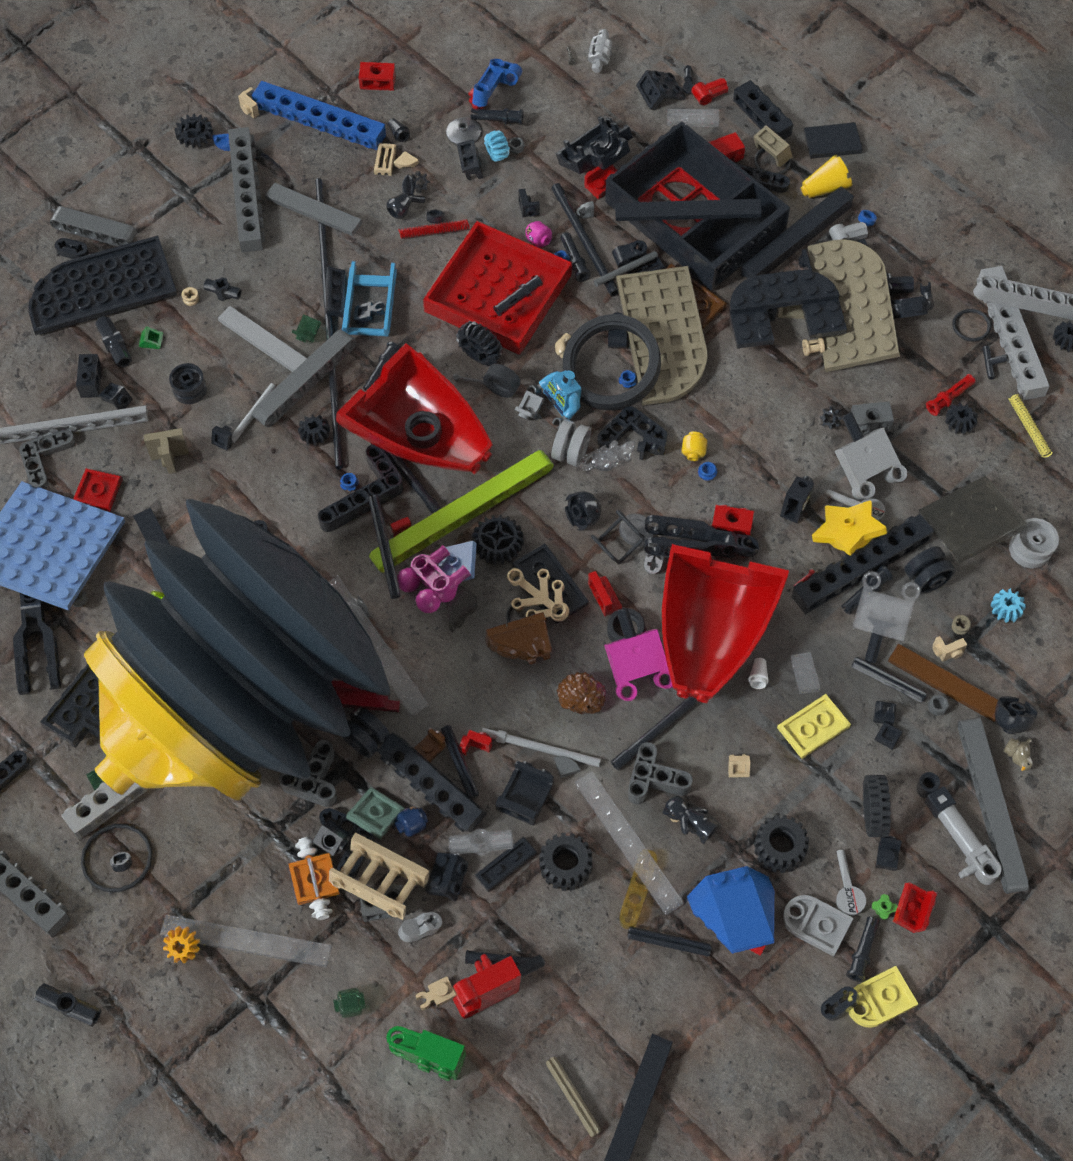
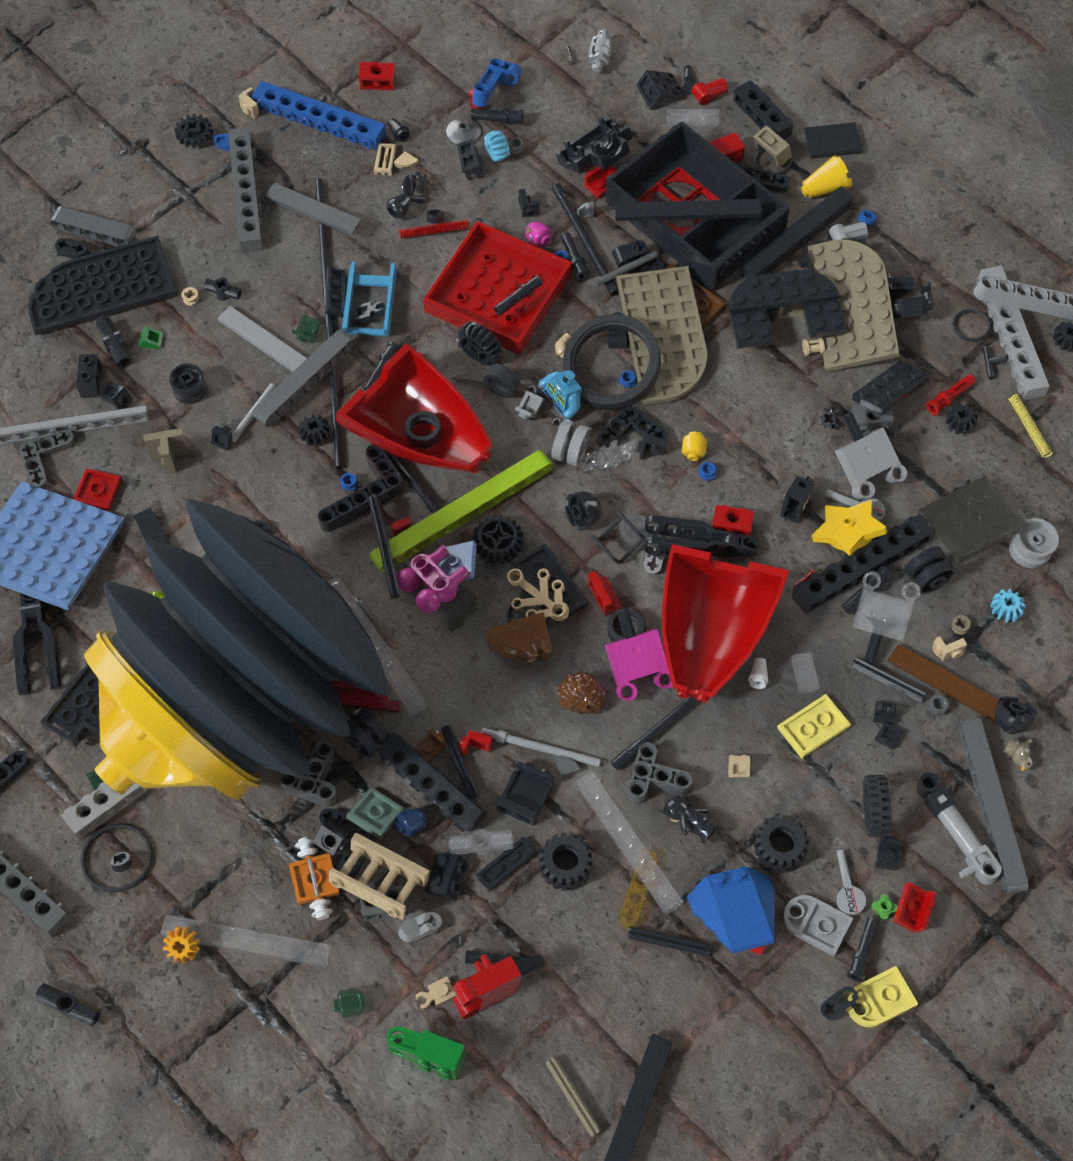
none -> black plate [852,361,930,415]

